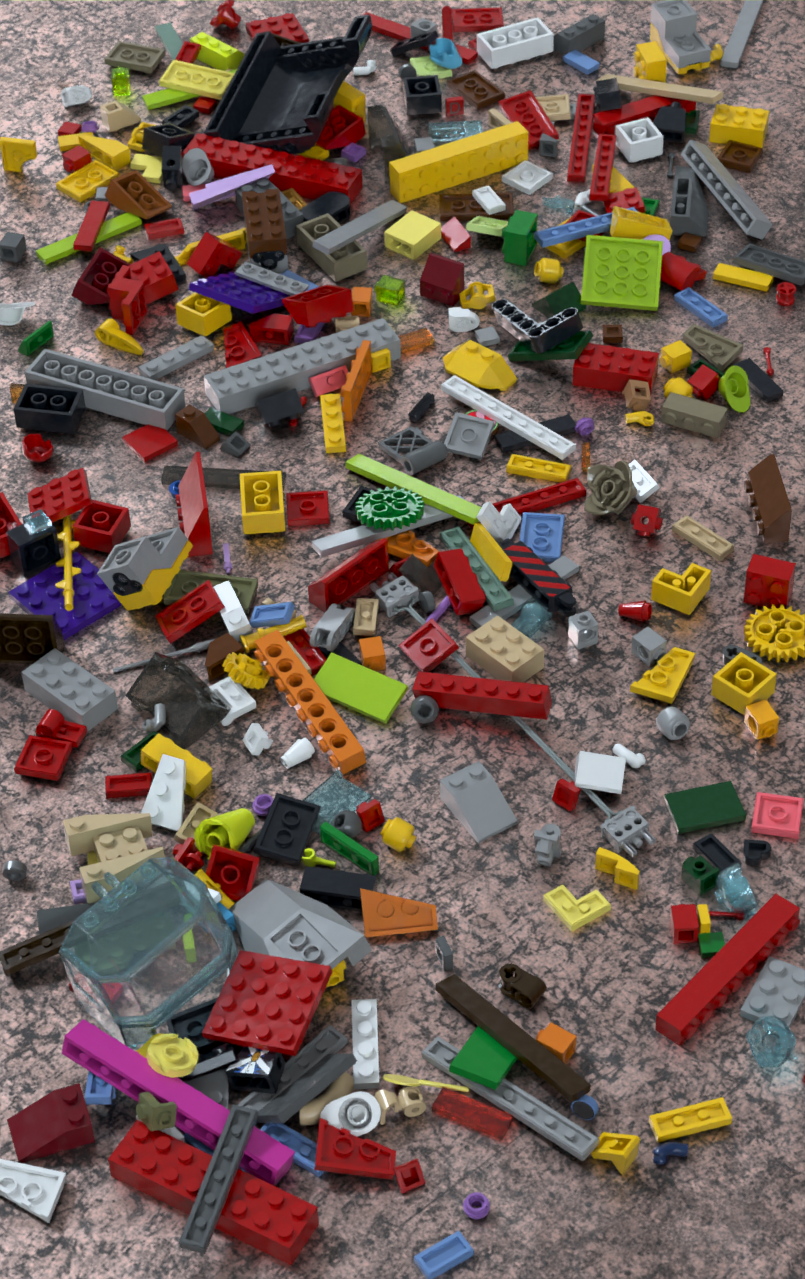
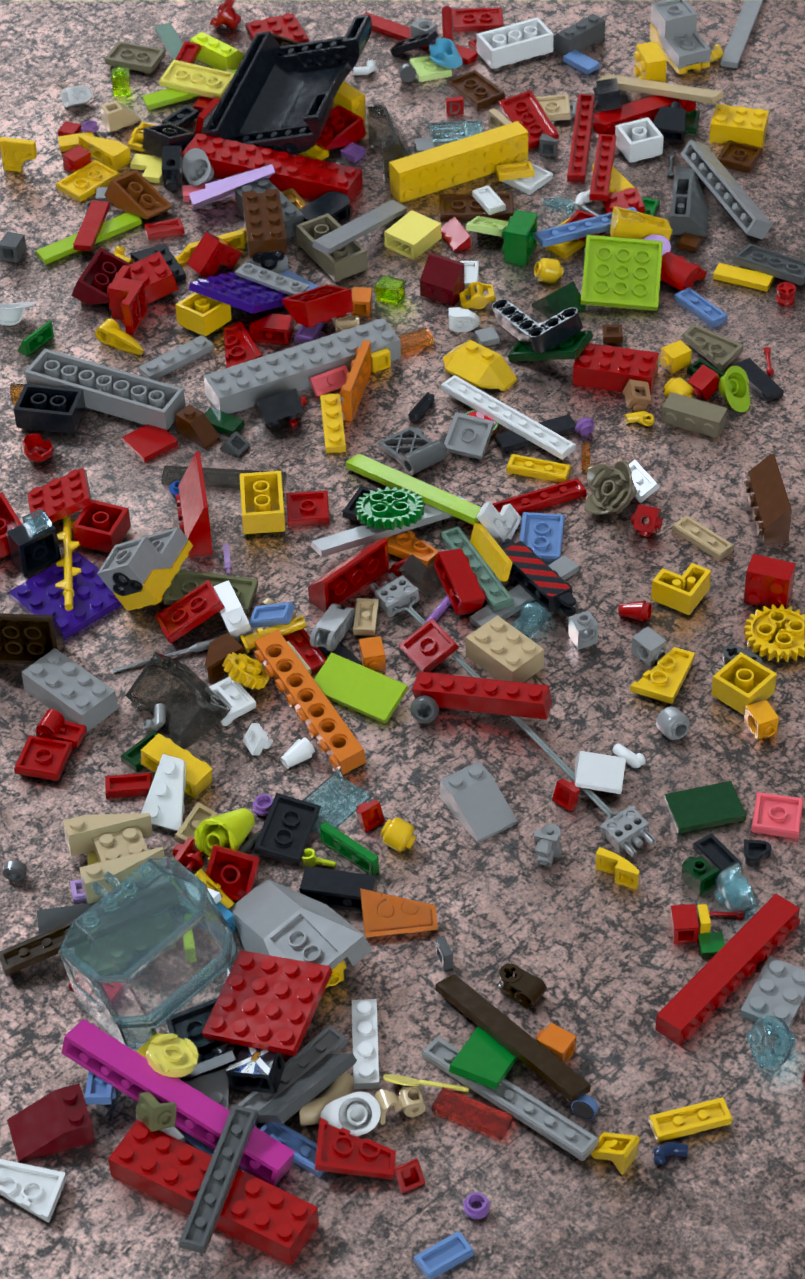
dark grey piece [332,810,362,839] -> none
black brick [403,75,442,116] -> none
dark grey tile [419,590,436,613] -> none
light yellow tile [543,884,611,932] -> none
none -> red tile [194,98,220,137]
none -> white tile [460,261,479,290]
none -> yellow tile [495,161,535,181]

